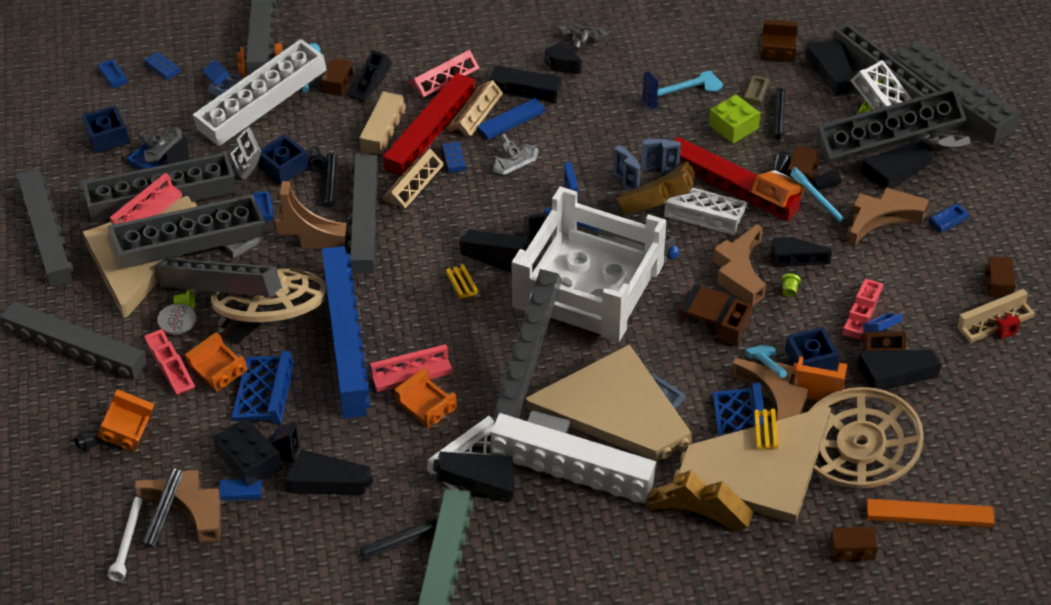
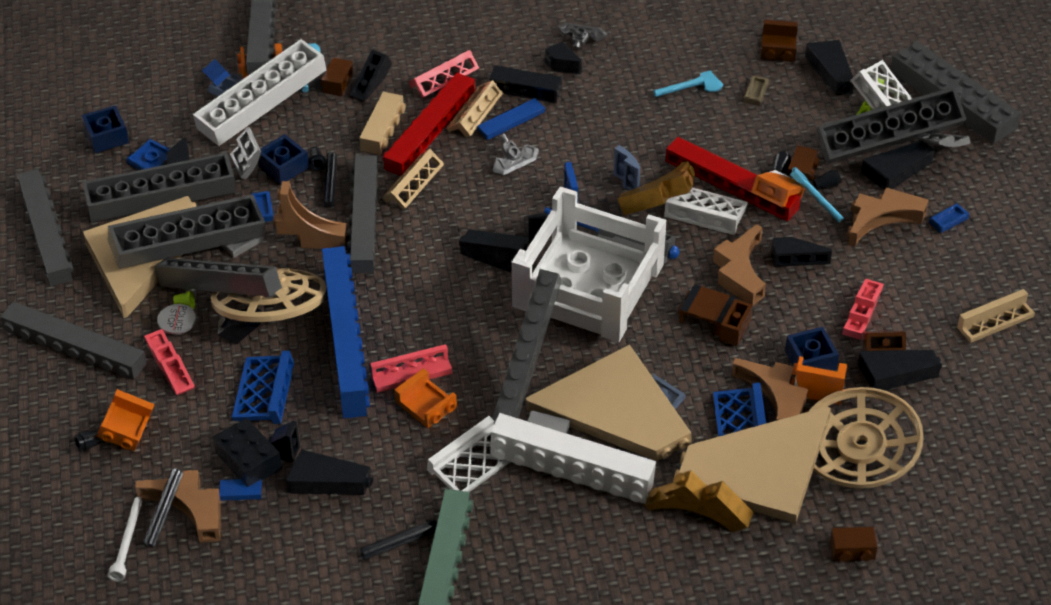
blue tile [97,59,128,89] -> none
coral fence [110,173,182,225] -> none
flat silver piece [138,129,182,163] -> none
blue tile [144,52,180,80] -> none
orange panel [185,332,248,392] -> none
black slope [433,451,515,502] -> none
blue tile [442,141,466,173] -> none
yellow tile [446,264,478,299] -> none
sand blue slope [641,139,681,173] -> none
clear blue tile [642,71,658,109] -> none
lime brick [709,95,760,144] -> none
medium azure piece [745,345,787,378] -> none
yellow tile [754,409,778,450] -> none
black axle [773,87,785,139] -> none
lime piece [781,273,801,297] -> none
dark grey brick [833,23,938,100] -> none
blue tile [863,313,903,332] -> none
orange tile [867,499,994,528] -> none
reddish brown brick [984,257,1016,298] -> none
red tile [996,314,1021,339] -> none

